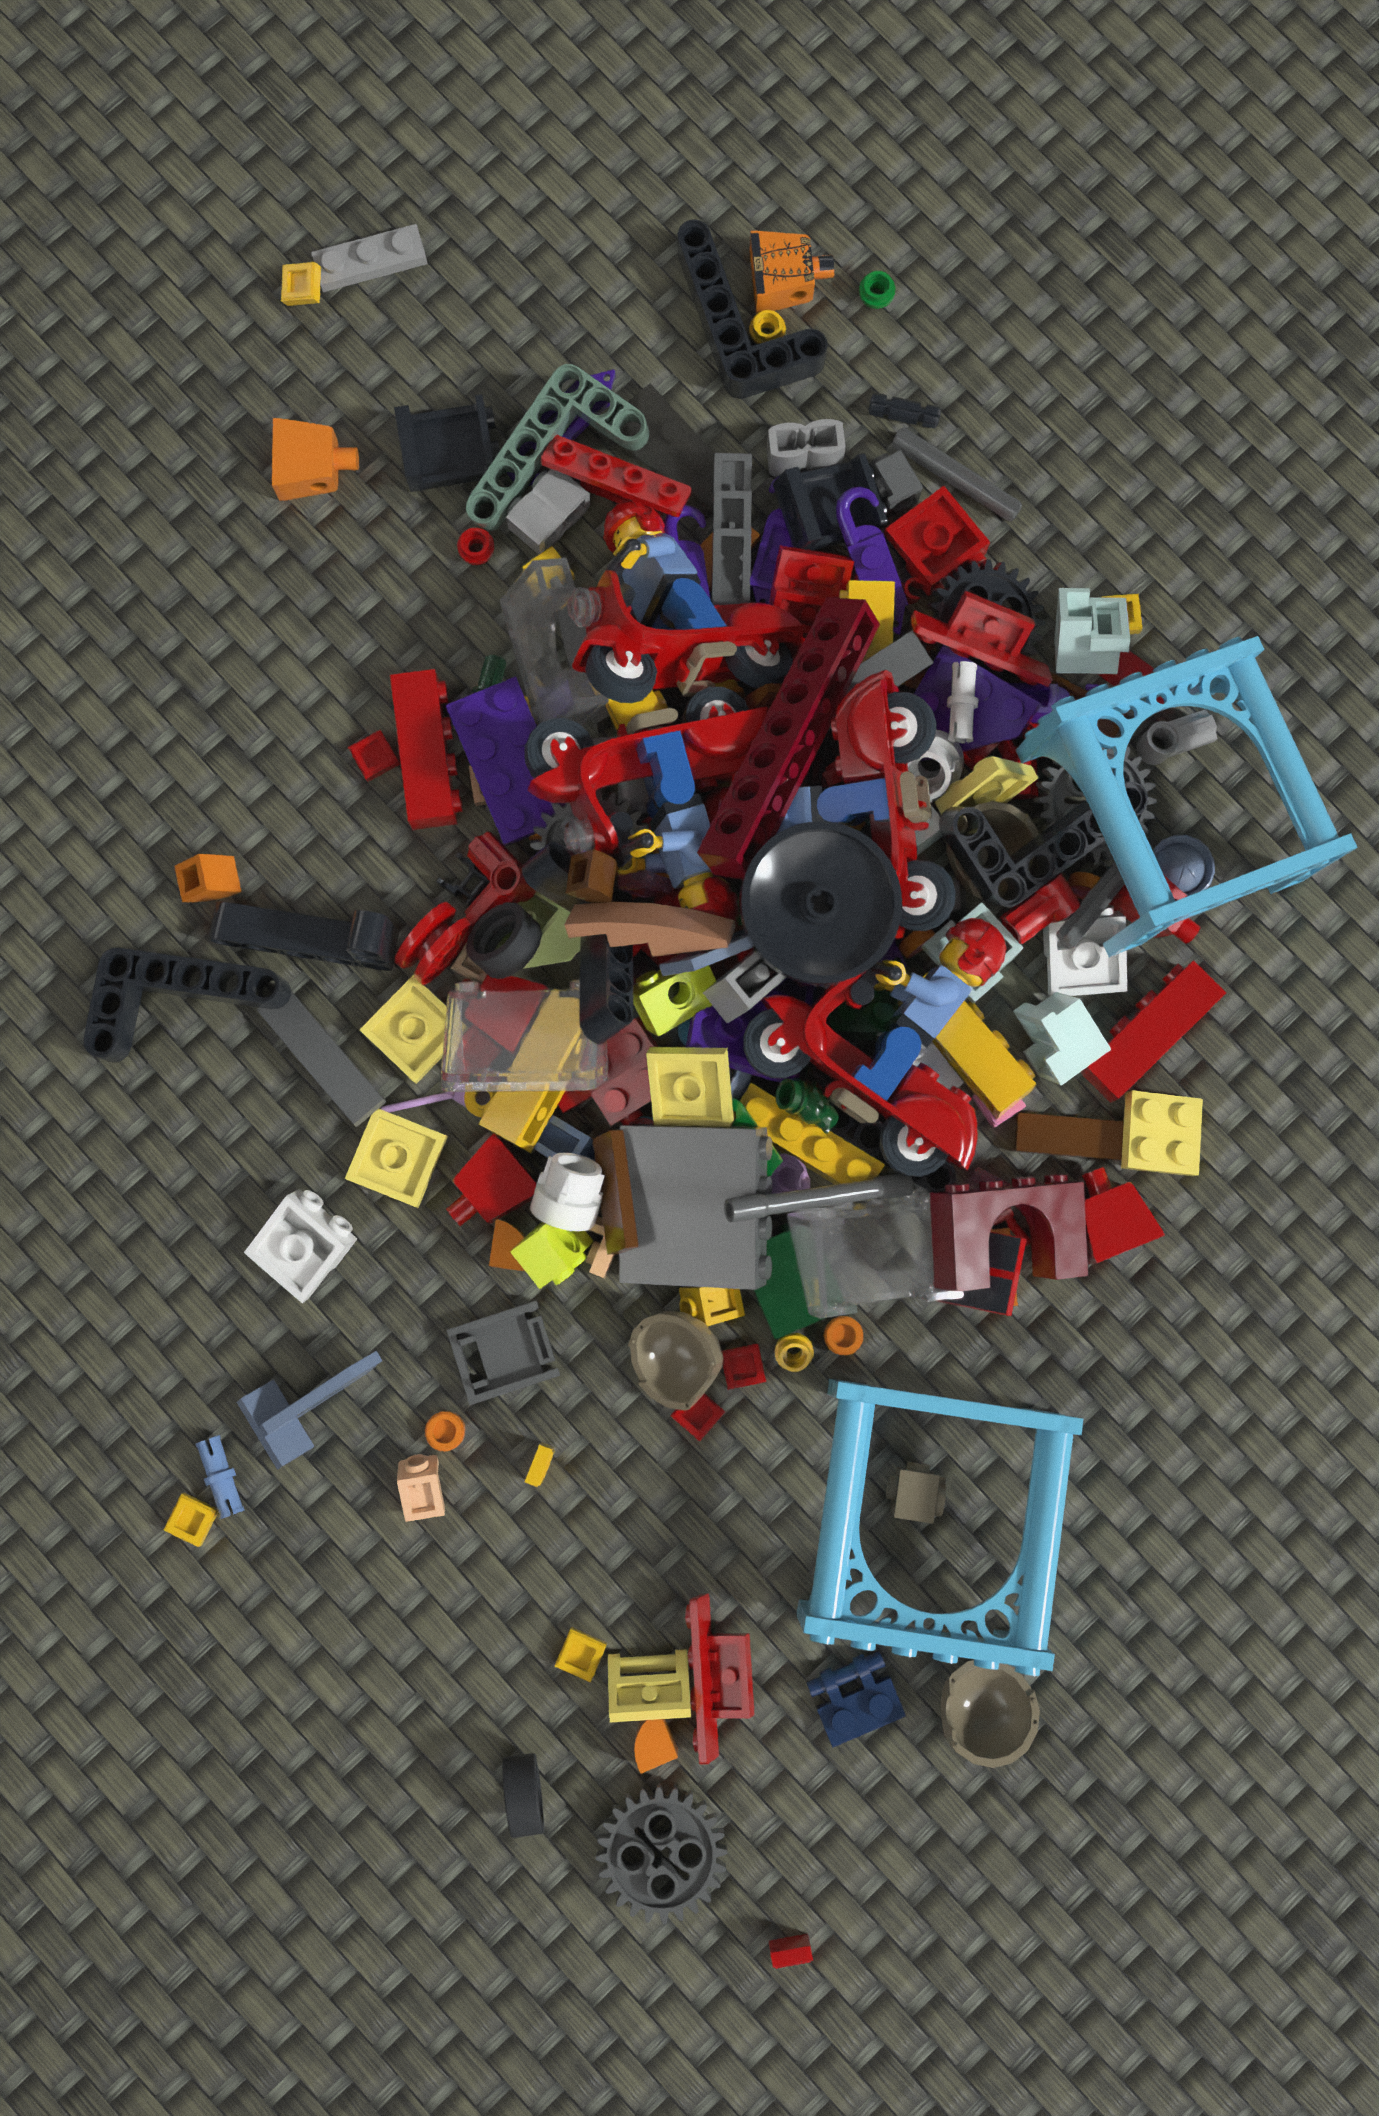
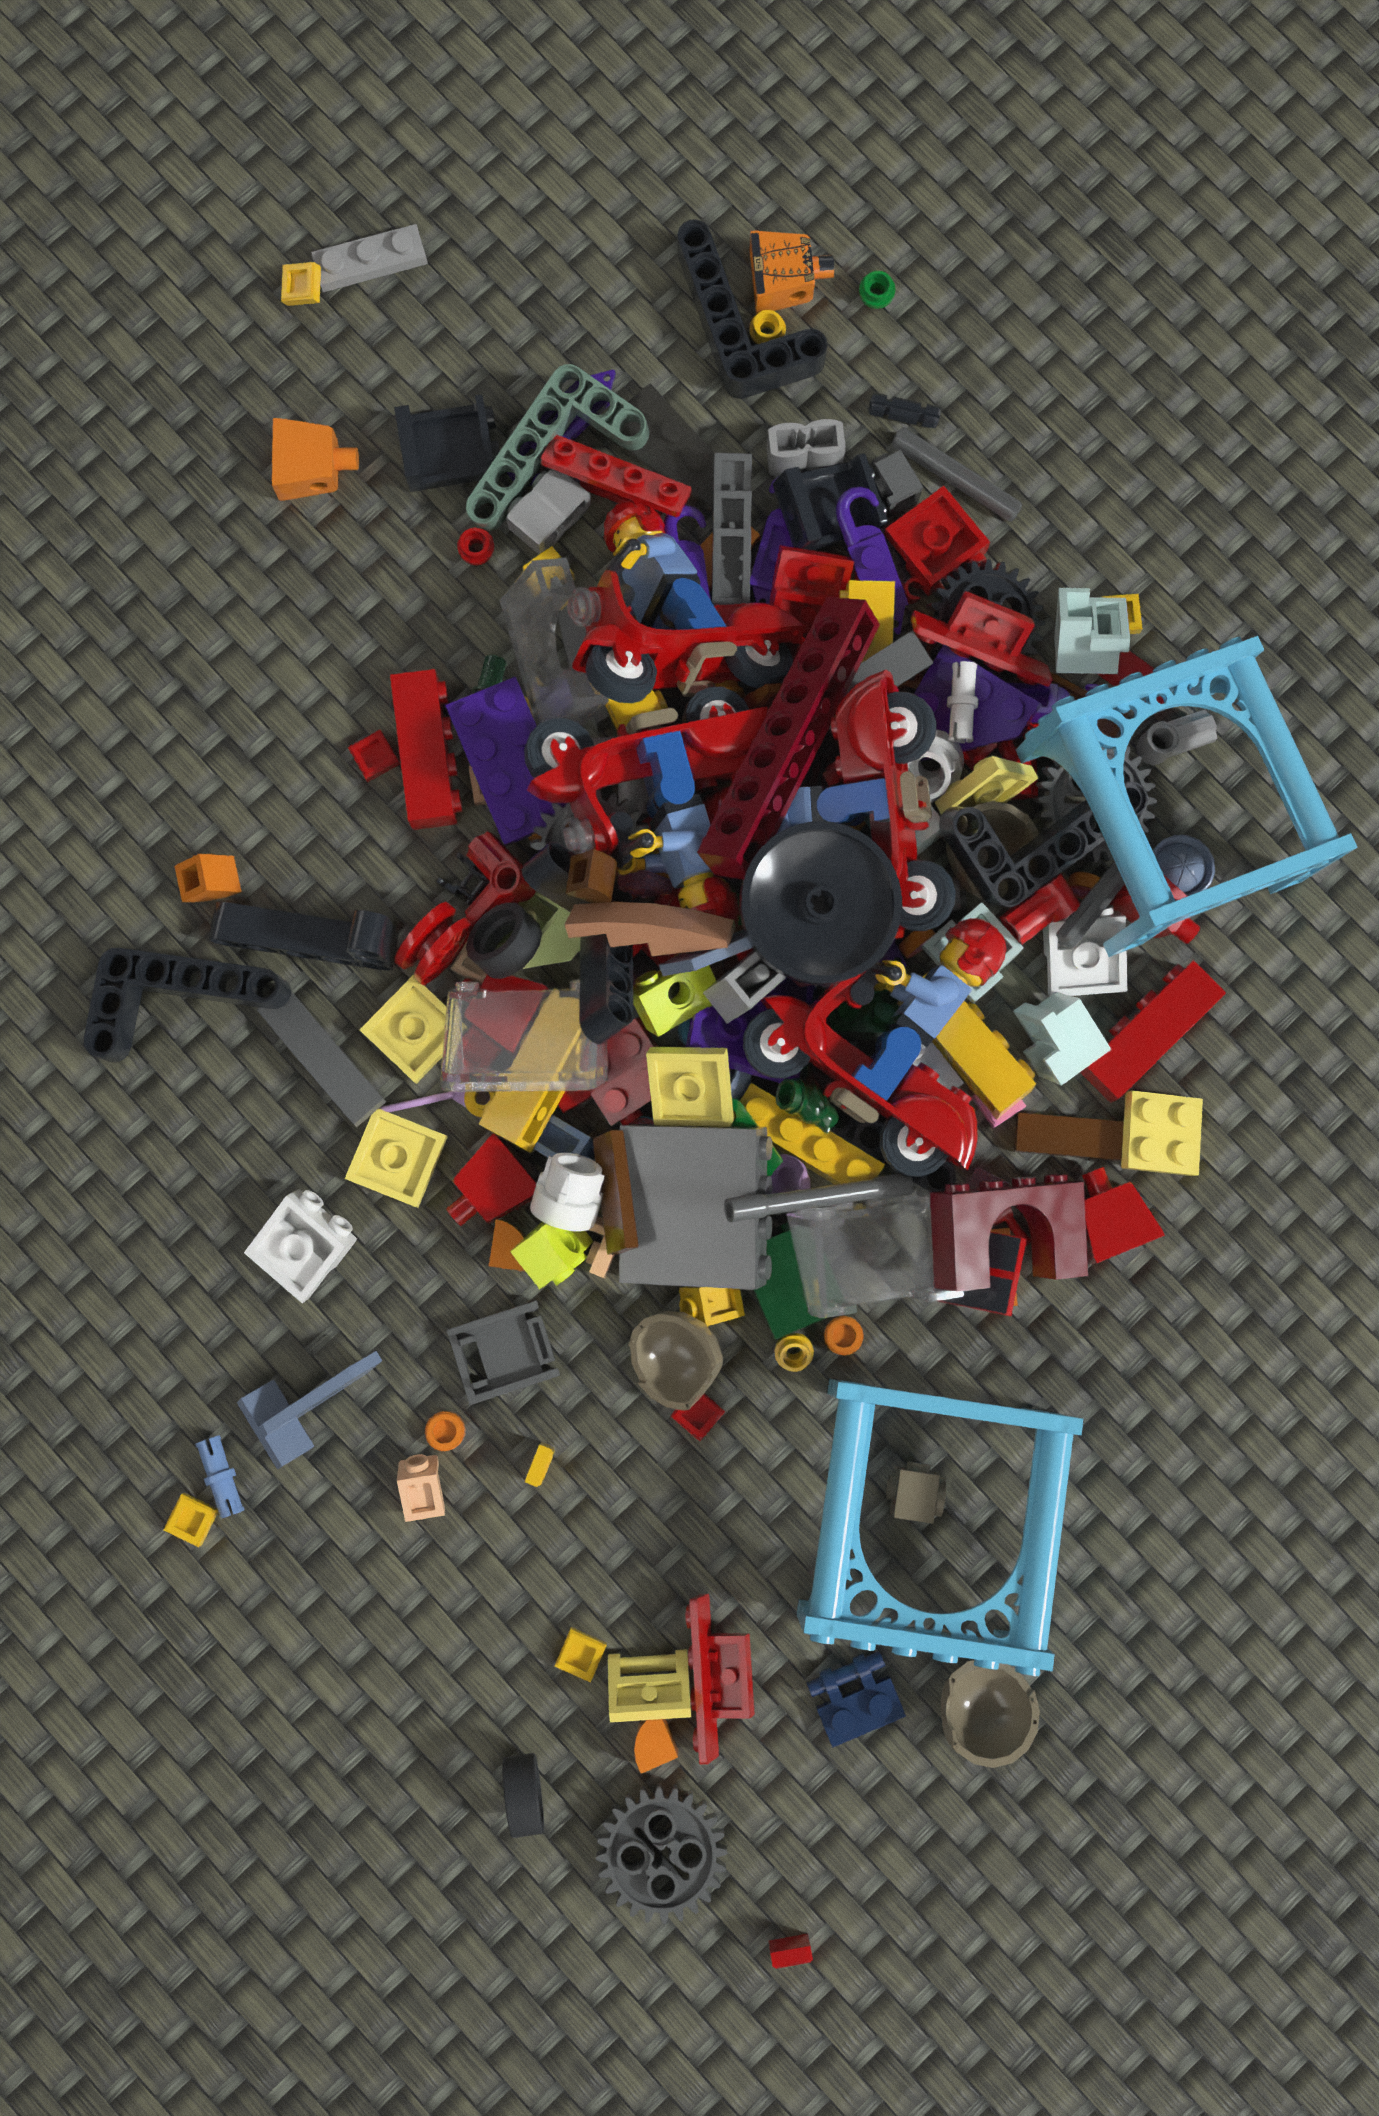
red tile [722,1343,766,1390] -> none

